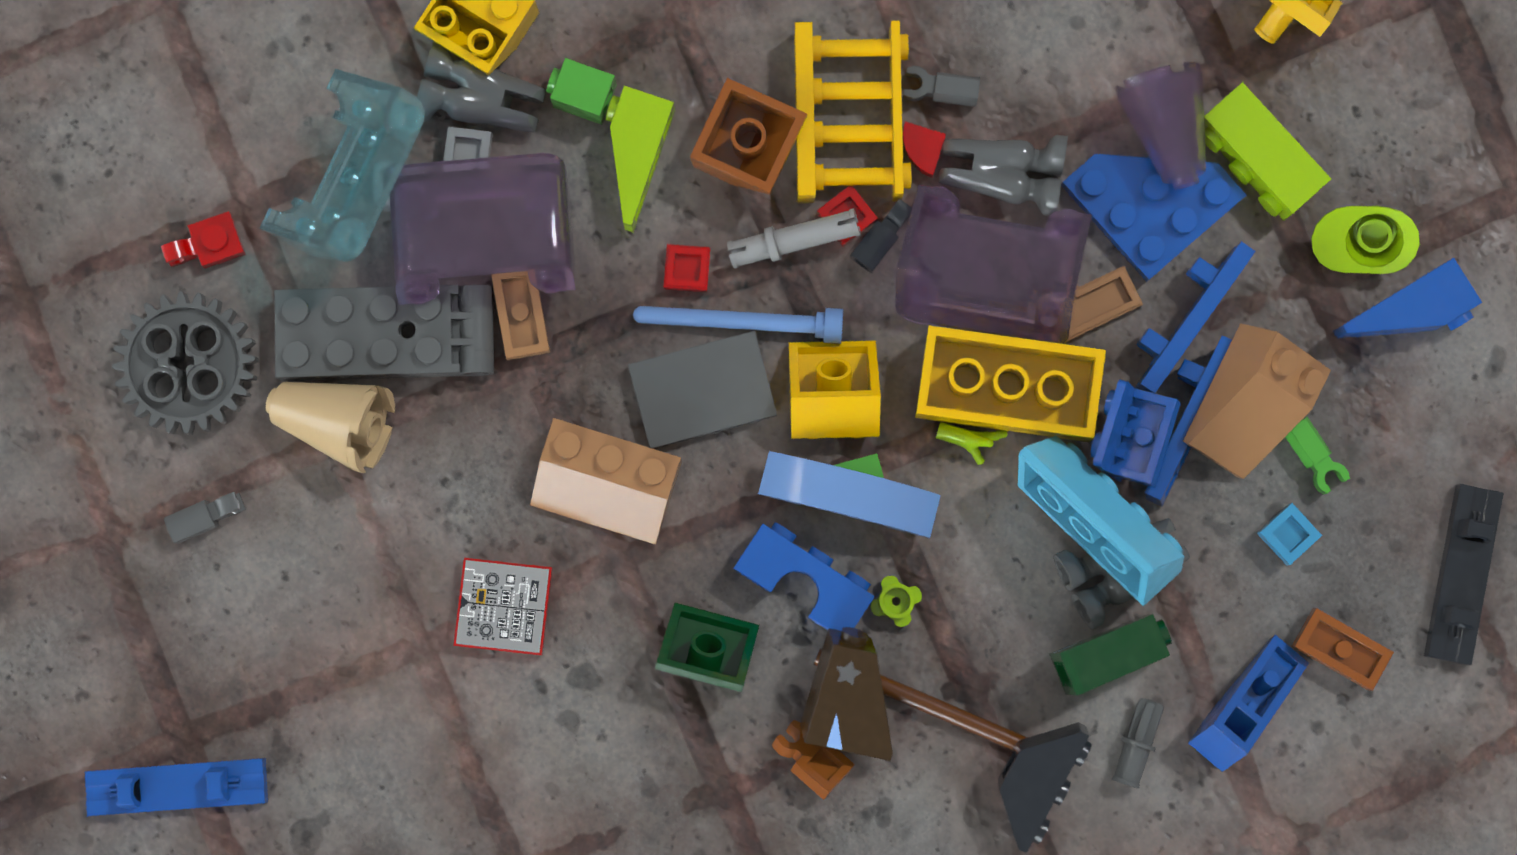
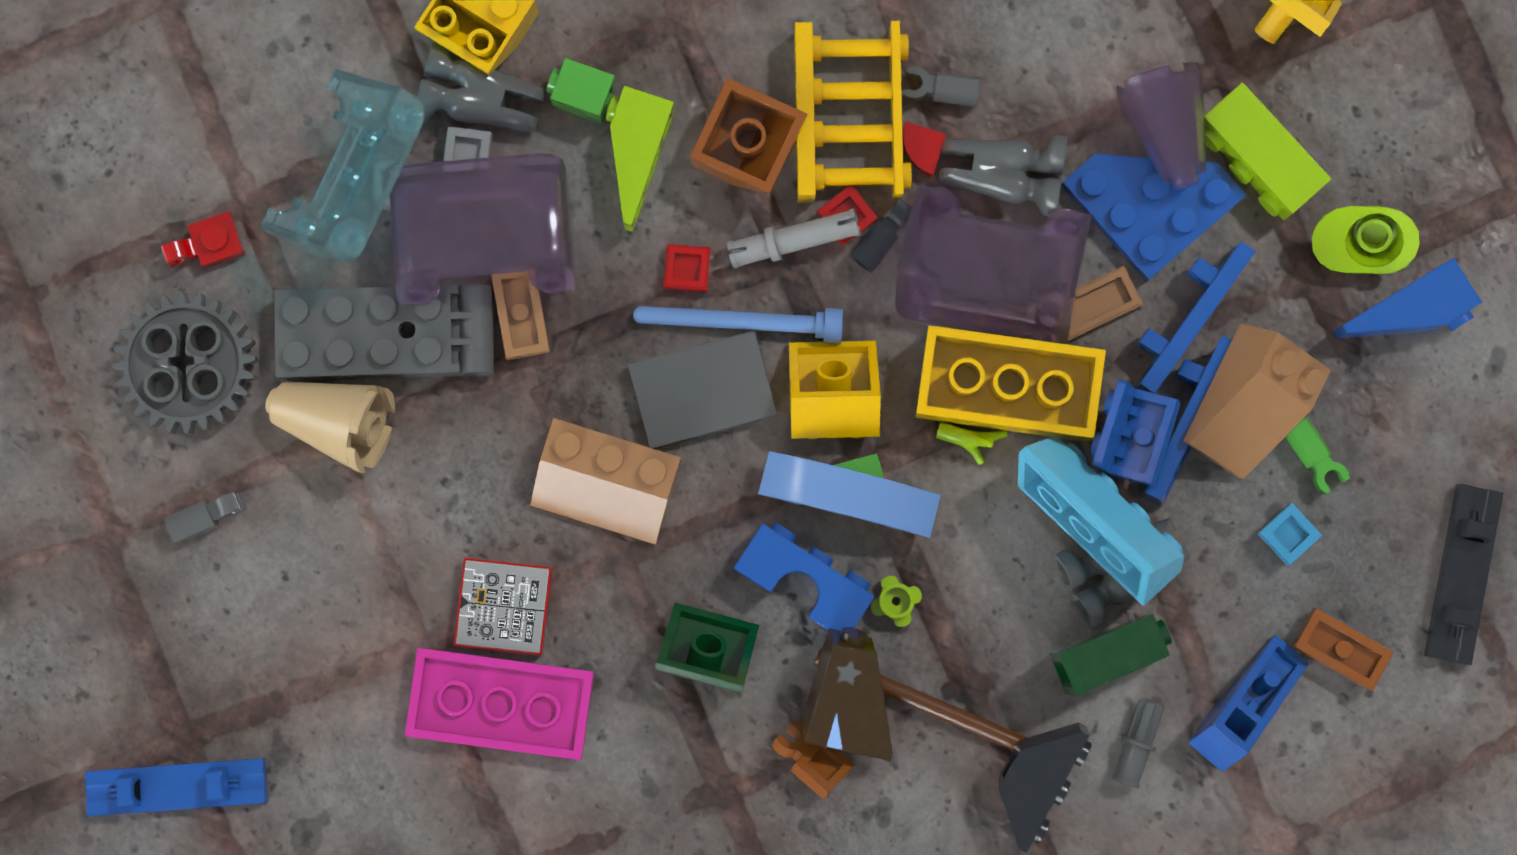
none -> dark pink plate [405,648,595,760]

